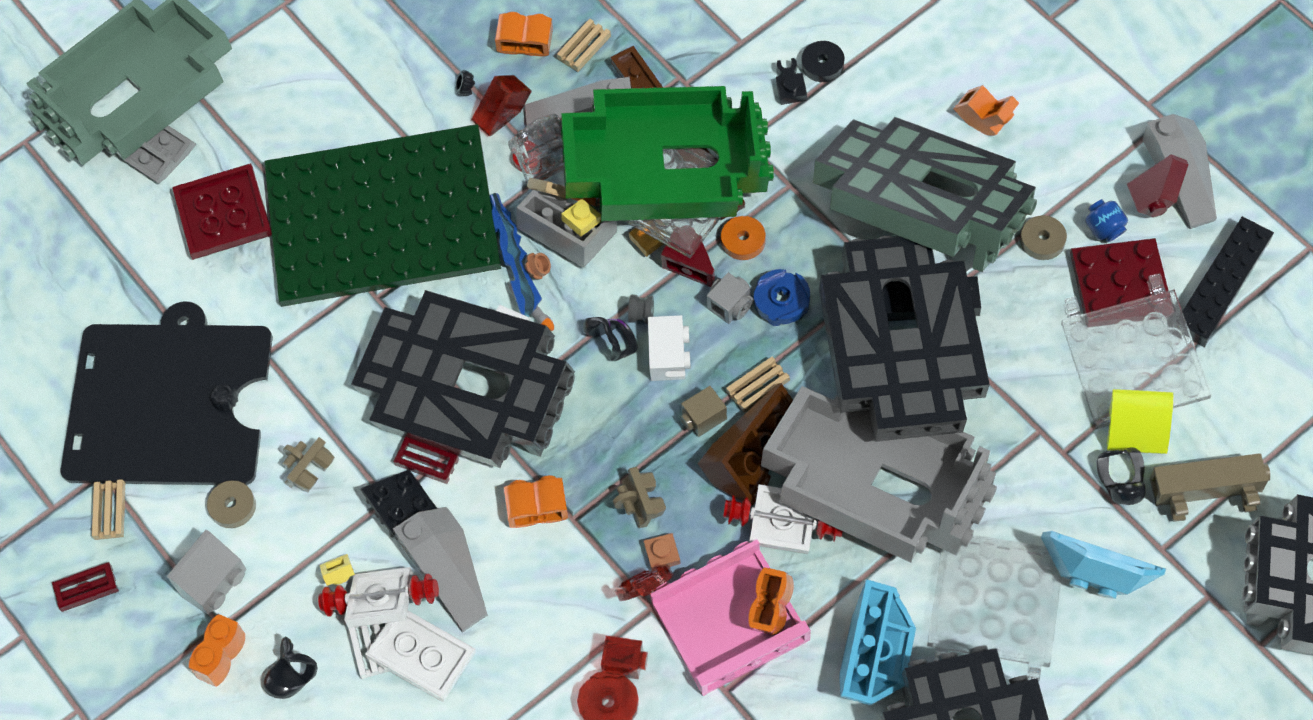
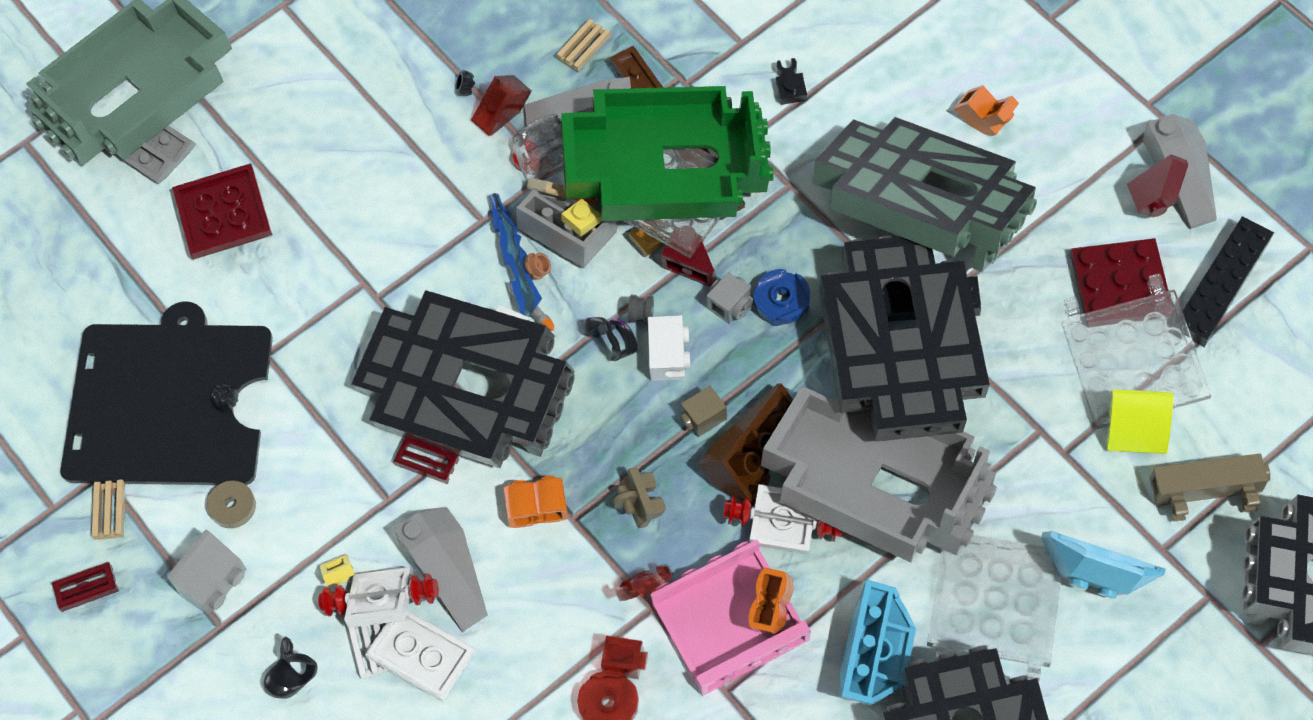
orange brick [189,614,245,687] -> none
dark green plate [264,124,501,307] -> none
dark tan hips [282,437,335,492] -> none
black hinge [360,470,438,540] -> none
orange brick [495,12,553,56] -> none
nougat plate [644,533,681,572] -> none
orange piece [721,216,766,260] -> none
tan tile [726,356,790,413] -> none
black piece [801,41,845,82] -> none
dark tan piece [1020,215,1067,260] -> none
blue head [1085,199,1128,243] -> none
black piece [1097,447,1146,505] -> none

